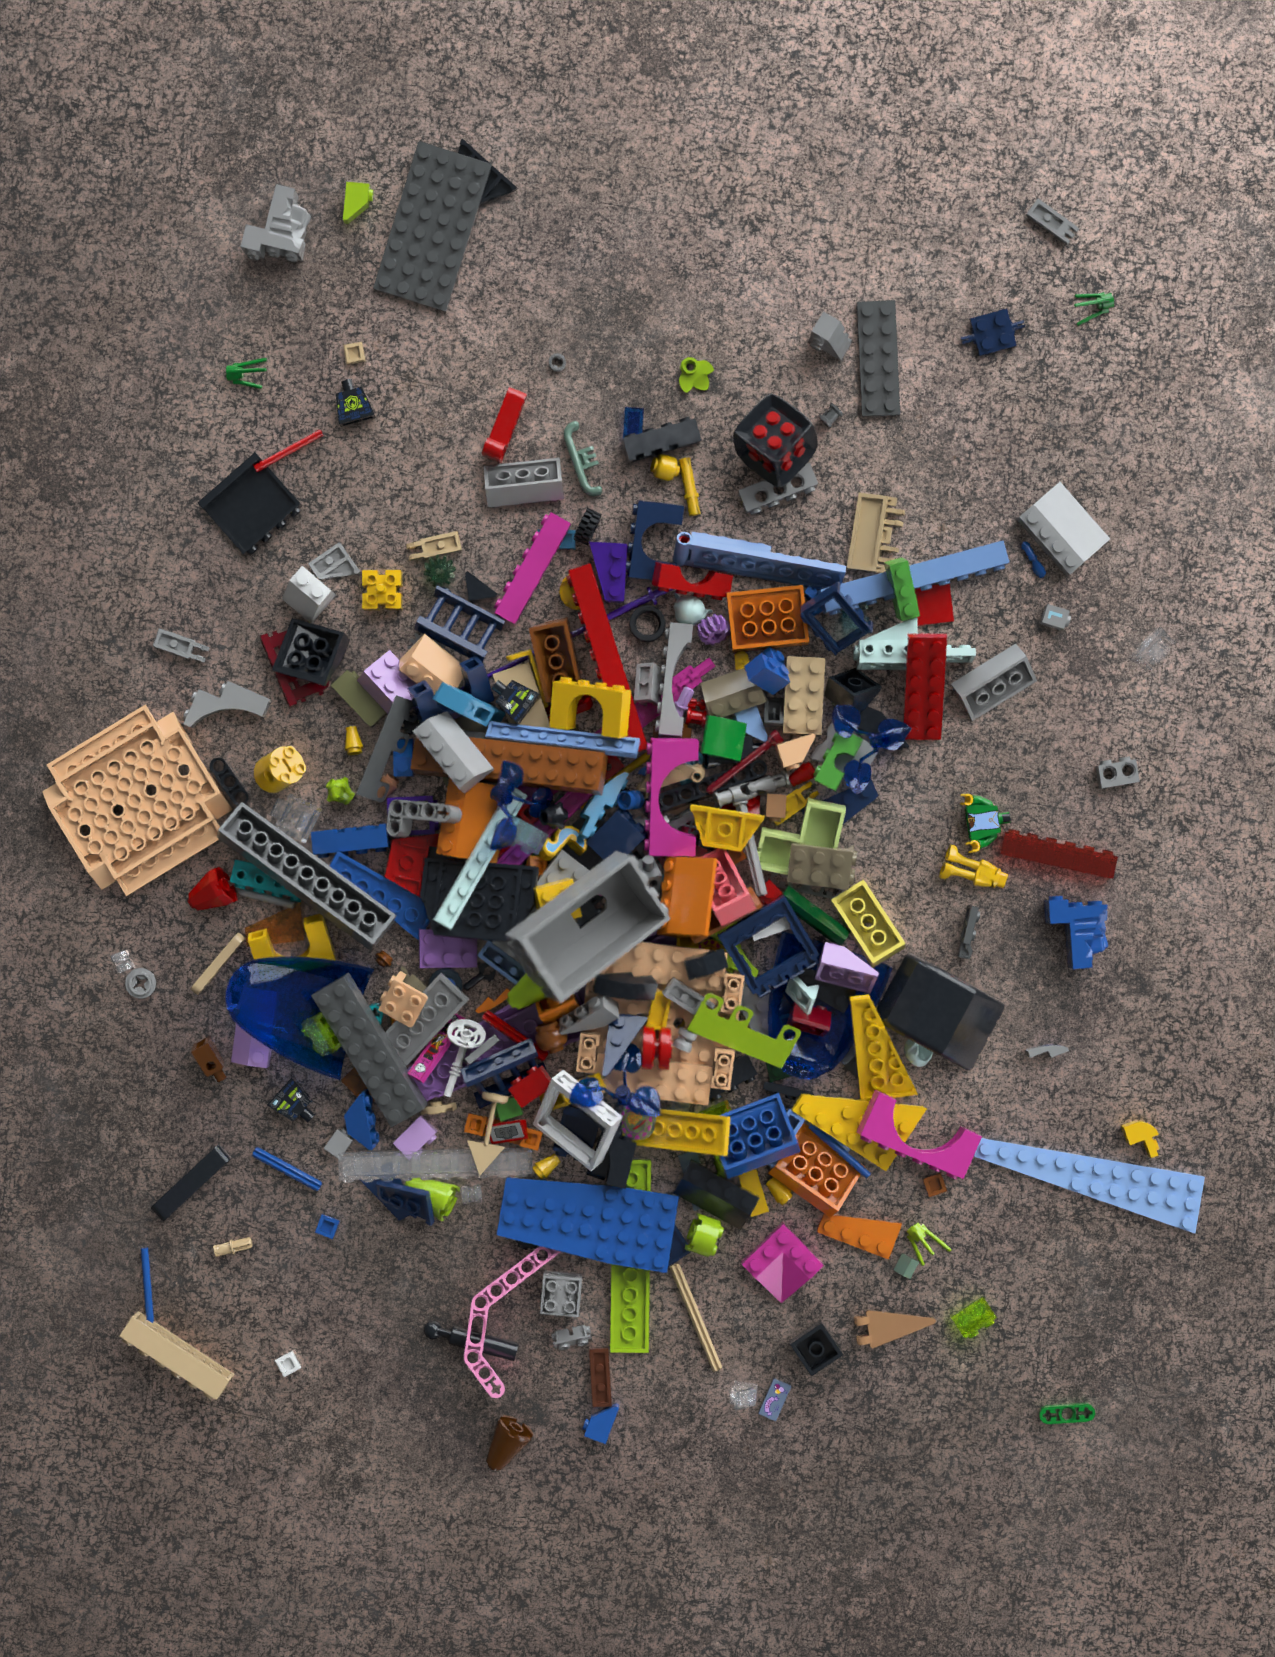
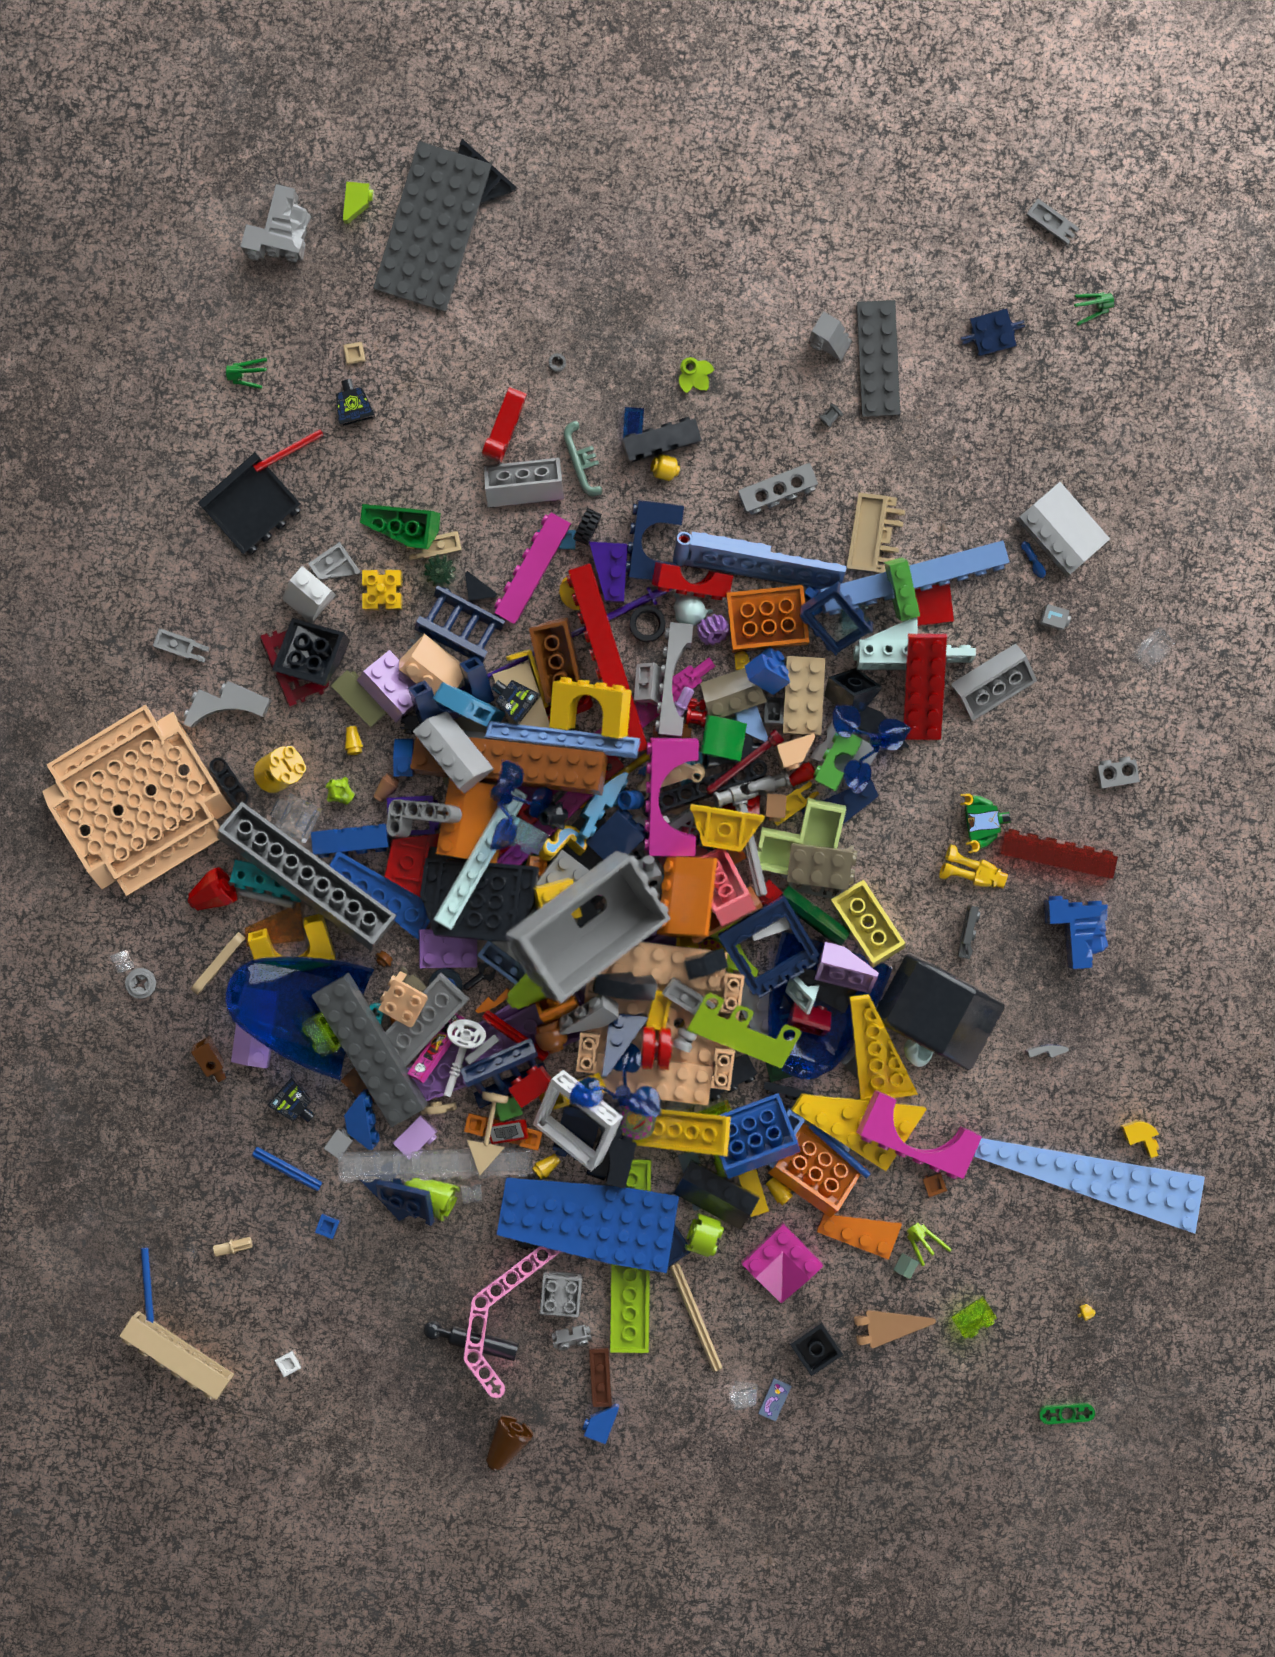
black beam [151,1144,232,1222] -> none
dark grey piece [356,695,418,802] -> none
yellow pin [678,457,701,516] -> none
black piece [733,393,818,488] -> none
none -> green wedge [360,504,441,549]
none -> yellow piece [1077,1304,1096,1321]

